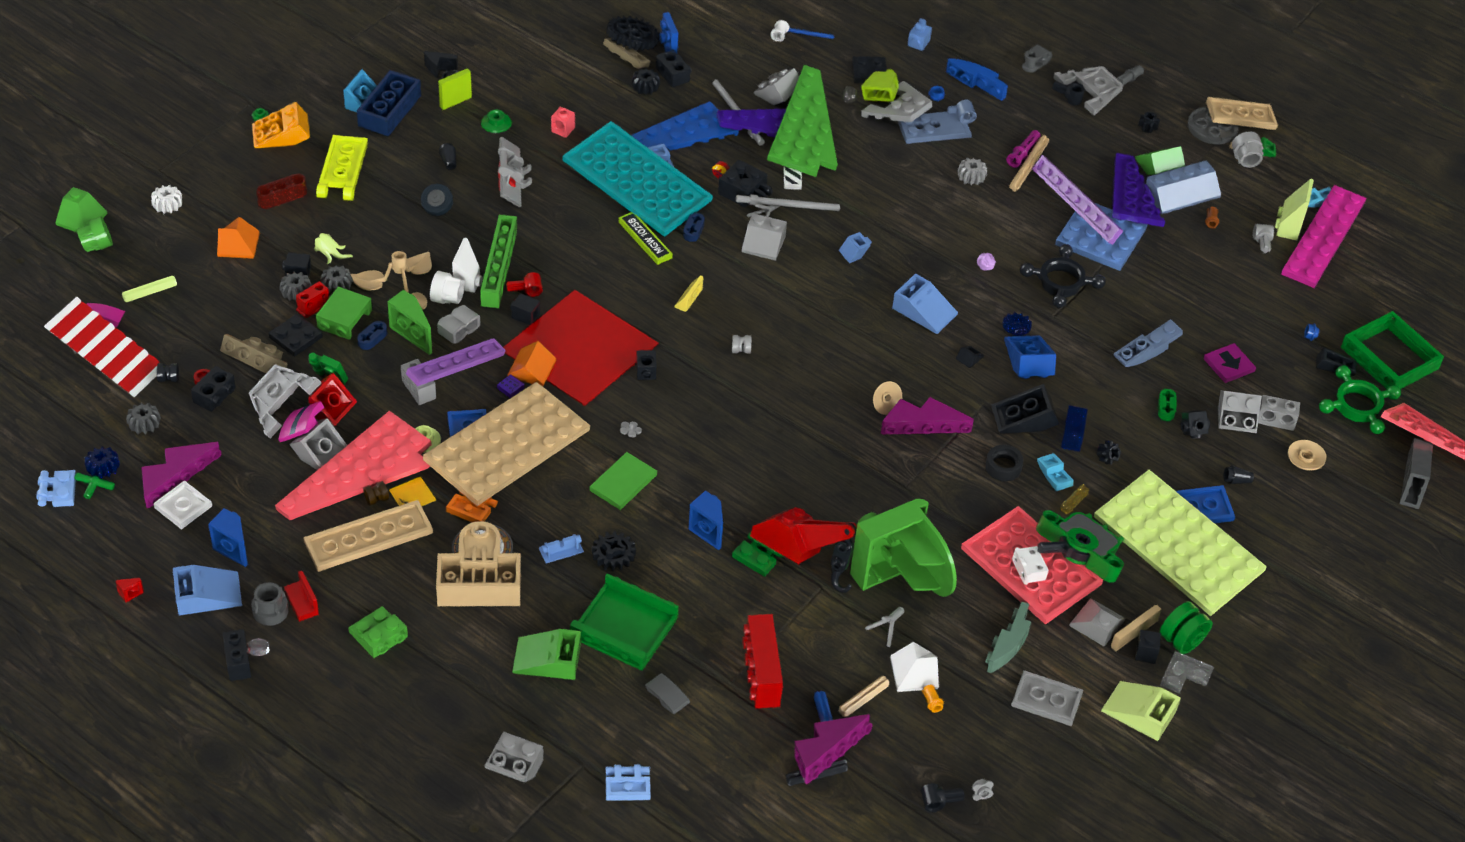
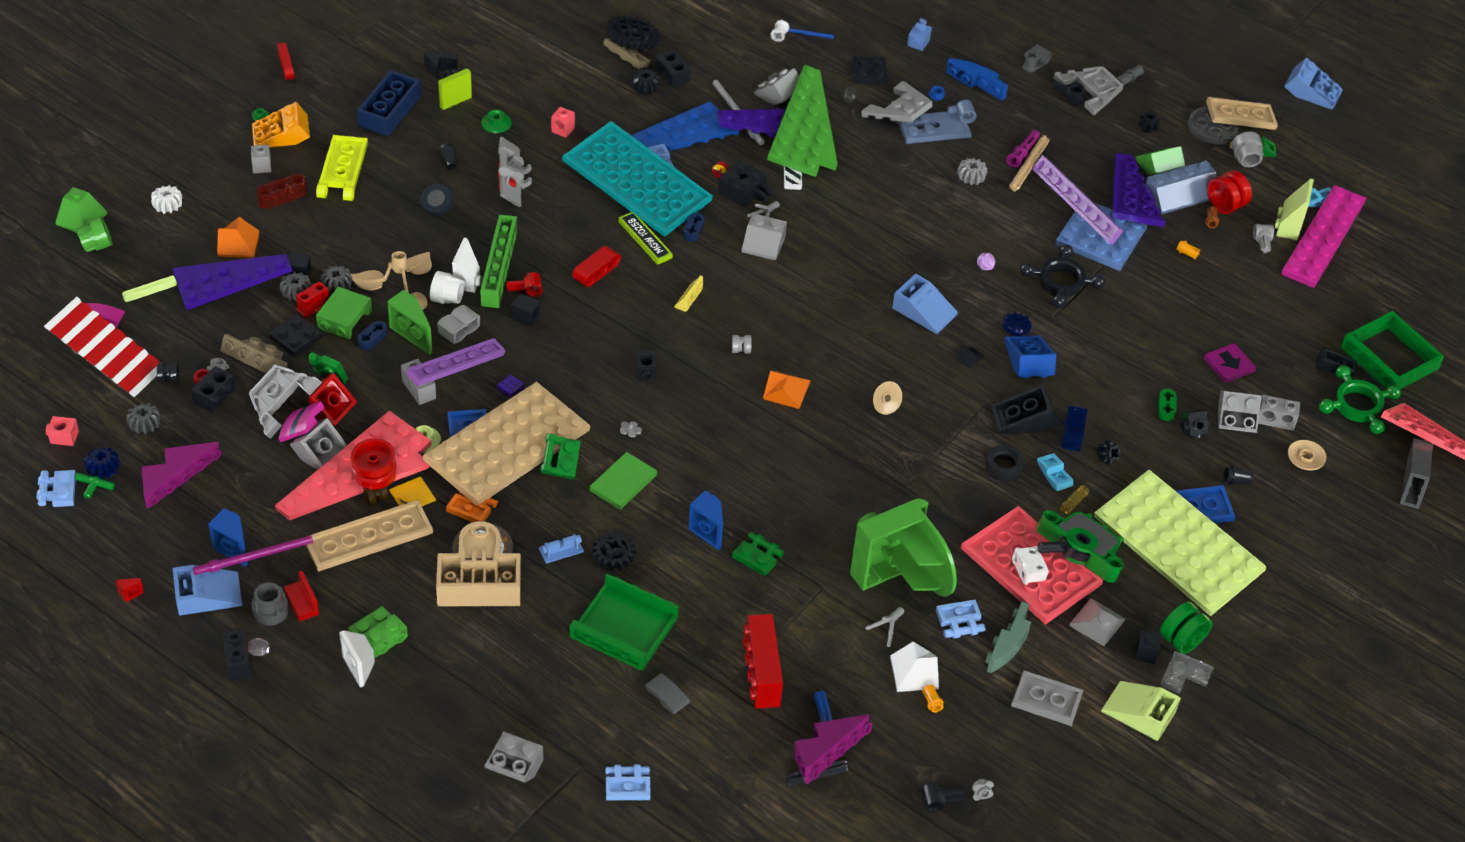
white plate [154,481,212,529] -> none
yellowish green piece [314,233,353,264] -> none
dark azure slope [343,69,377,112] -> none
red piece [503,290,659,406] -> none
orange slope [507,341,556,386] -> none
bright green slope [512,629,581,680] -> none
blue plate [660,12,678,53] -> none
light grey bar [736,194,840,211] -> none
red slope [750,507,857,593] -> none
medium blue brick [839,232,872,263] -> none
tan axle [839,676,889,717] -> none
lime torso [861,69,899,102] -> none
magenta slope [881,397,974,435] -> none
tan tile [1111,605,1161,651] -> none
sand blue slope [1114,319,1183,367] -> none
blue plate [1304,323,1319,341] -> none
none -> coral brick [46,416,79,446]
none -> dark purple wing [172,254,293,310]
none -> magenta bar [192,535,313,575]
none -> light grey plate [207,358,229,371]
none -> light grey brick [251,145,271,173]
none -> red beam [277,43,294,80]
none -> white slope [340,630,374,687]
none -> red wheel [351,438,397,490]
none -> green plate [540,434,581,480]
none -> red beam [572,246,621,287]
none -> orange slope [763,371,810,409]
none -> light blue plate [936,600,985,639]
none -> light orange pin [1177,240,1201,260]
none -> red wheel [1207,170,1252,214]
none -> medium blue slope [1284,57,1343,109]

